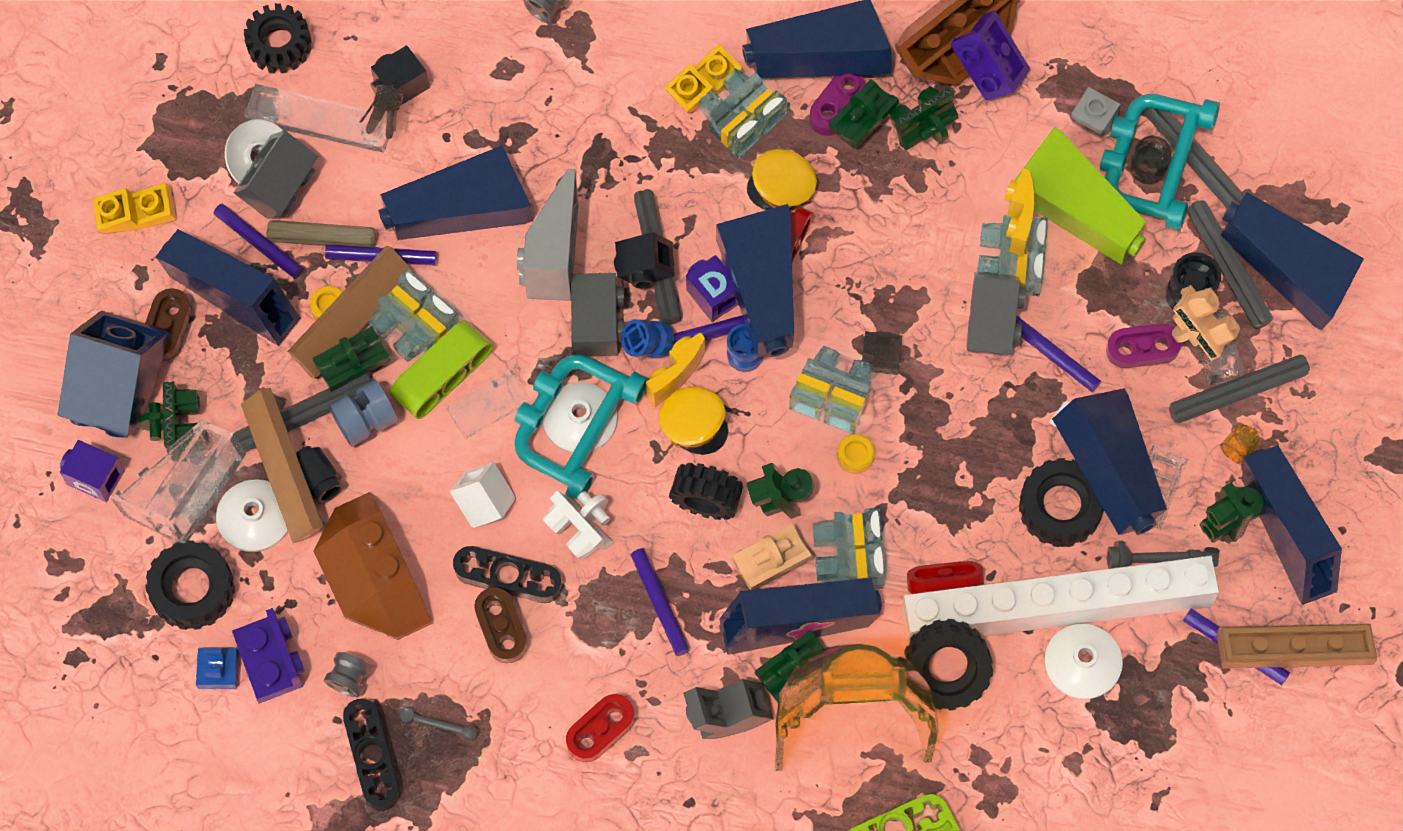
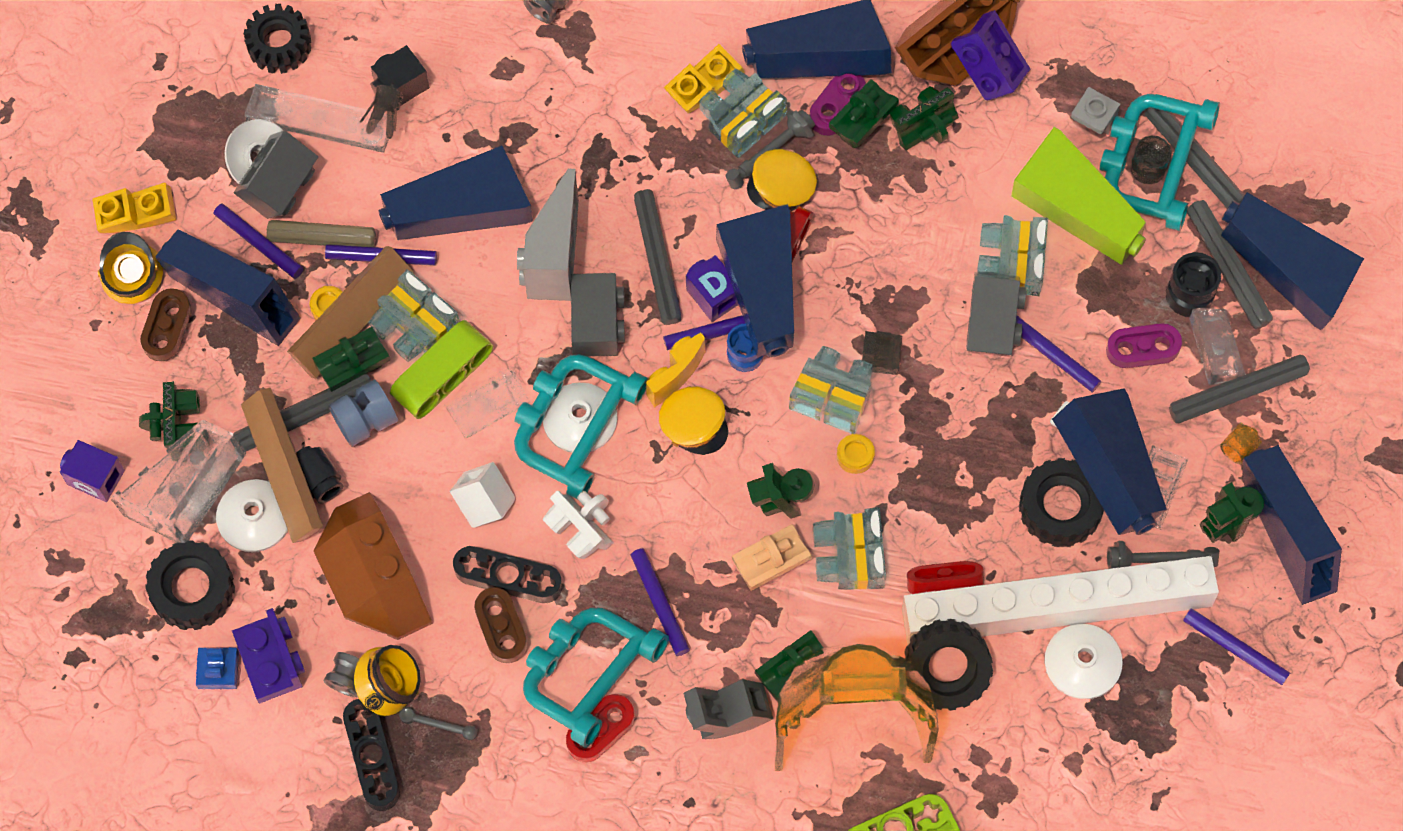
slope [57,310,170,437] -> none
black brick [614,232,675,288] -> none
blue wheel [621,319,674,358] -> none
black tyre [669,463,743,520] -> none
dark blue slope [719,578,882,655] -> none
yellow slope [1004,168,1034,257] -> none
light nougat hips [1172,285,1240,361] -> none
medium nougat tile [1216,624,1377,669] -> none
none -> yellow piece [98,232,163,304]
none -> yellow piece [354,645,421,716]
none -> teal bar [523,608,669,748]
none -> dark grey piece [725,110,815,189]

